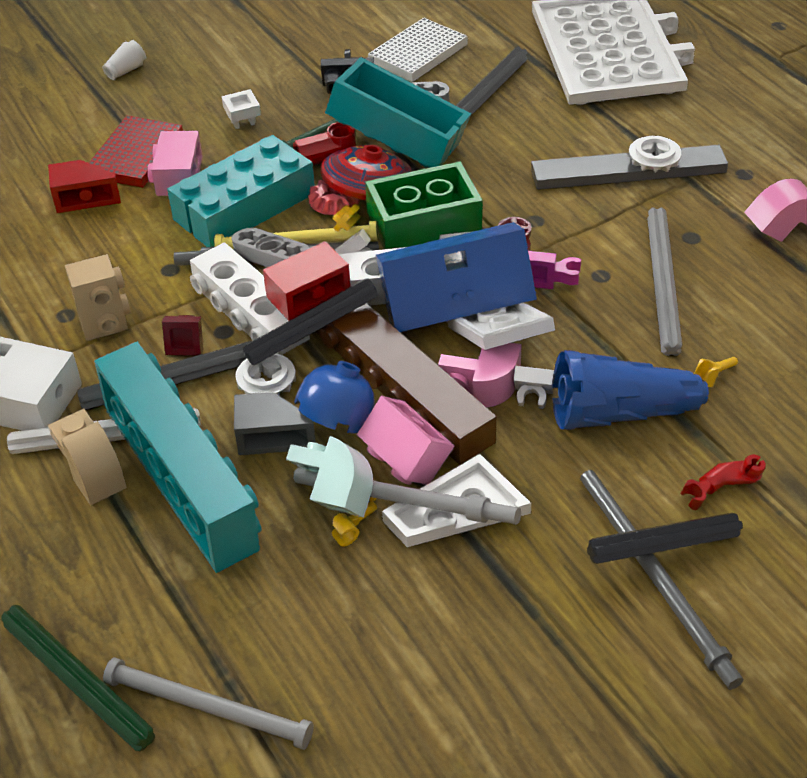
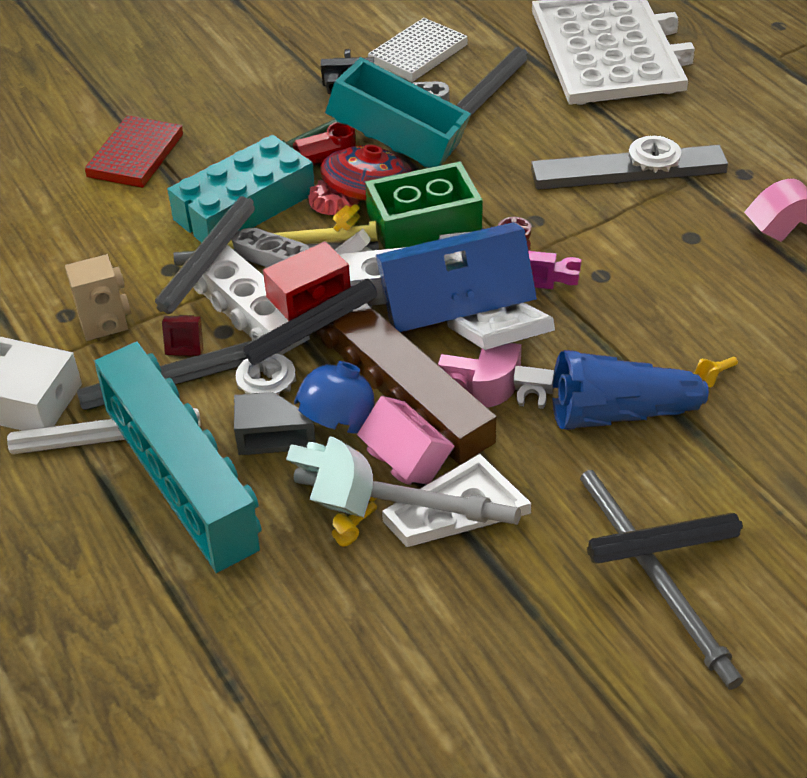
dark green axle [1,605,155,751] -> none
red slope [48,160,121,213] -> none
tan brick [48,409,127,506] -> none
white cone [102,40,146,80] -> none
light grey bar [103,657,314,750] -> none
bright pink brick [148,131,203,196] -> none
white tile [221,89,261,129] -> none
light grey axle [647,207,682,356] -> none
red arm [680,454,766,510] -> none
none -> dark grey axle [155,196,255,314]

